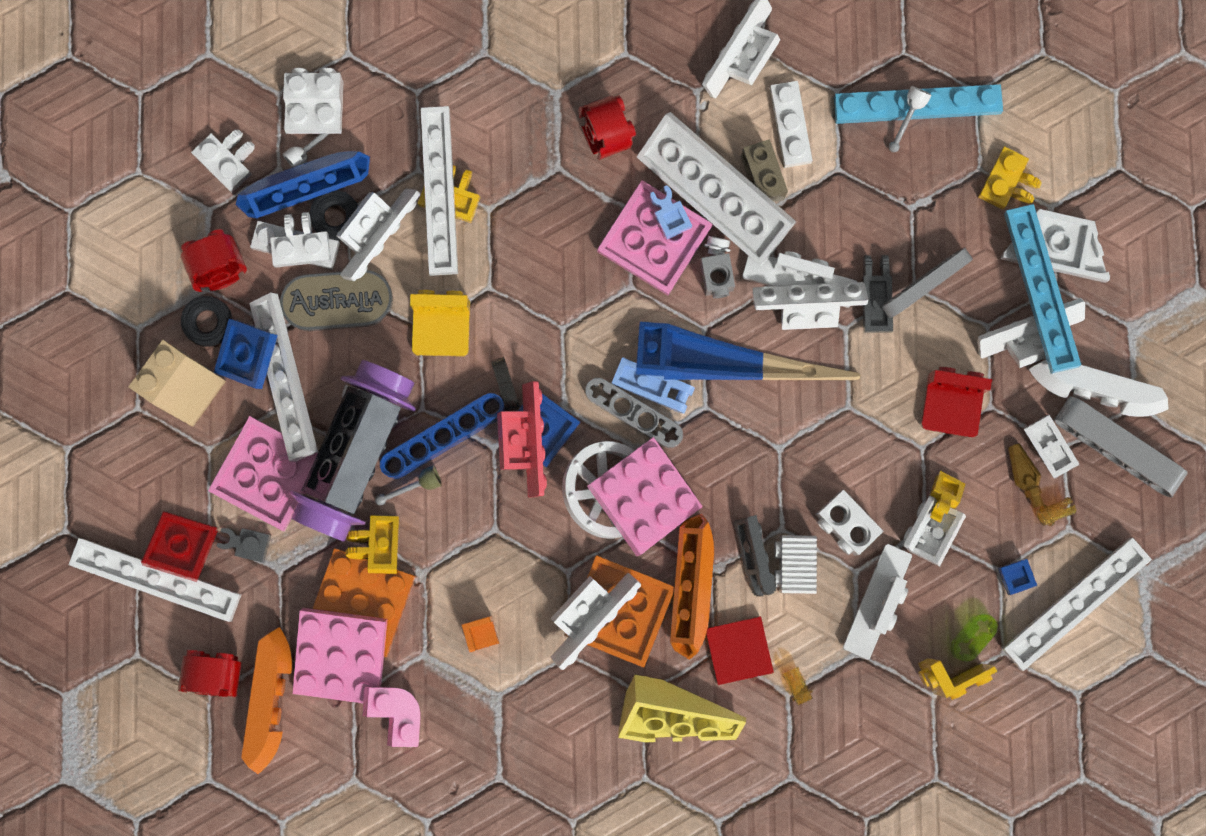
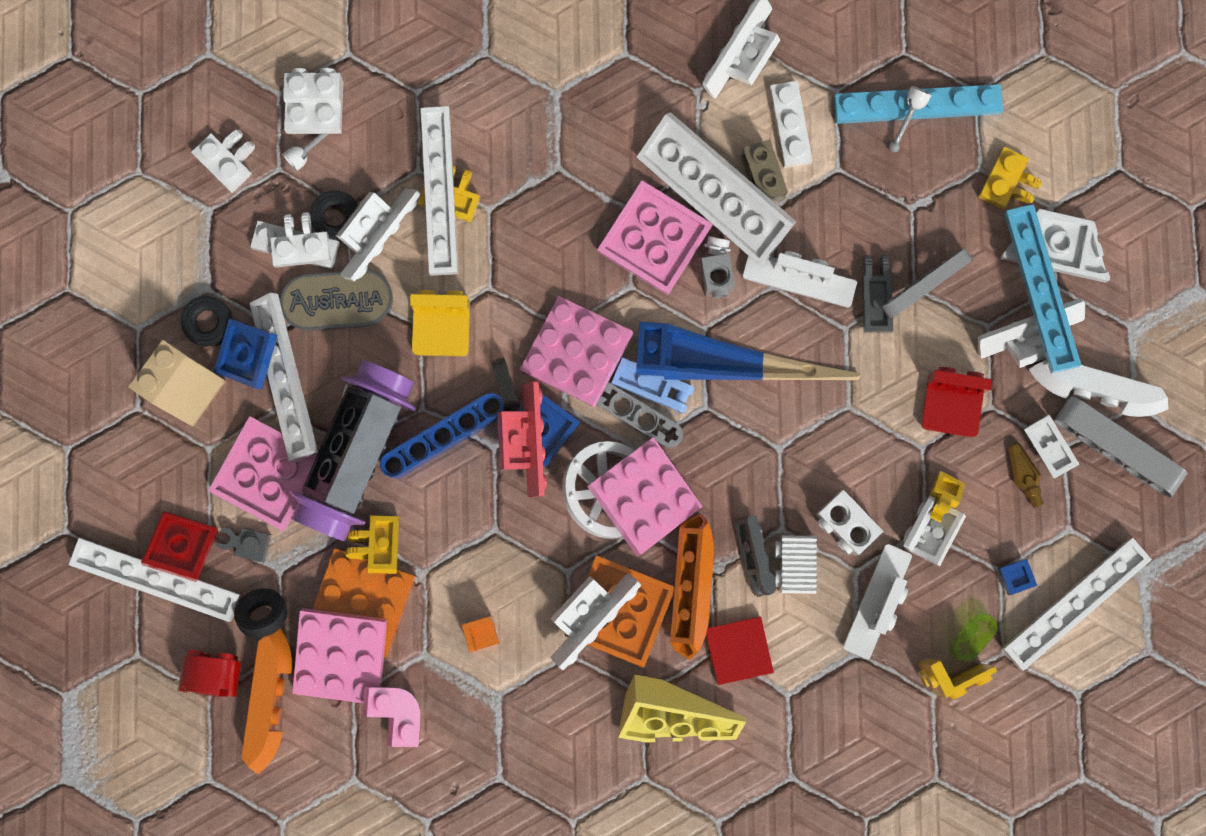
red brick [180,229,247,292] -> none
blue brick [235,151,370,218] -> none
hinge [375,465,442,505] -> none
red brick [578,95,636,160] -> none
light blue plate [650,185,692,240] -> none
white bracket [752,282,868,330] -> none
clear yellow pin [782,667,813,706] -> none
clear yellow pin [1036,497,1076,526] -> none
none -> black tyre [234,588,287,638]
none -> bright pink plate [520,296,634,408]

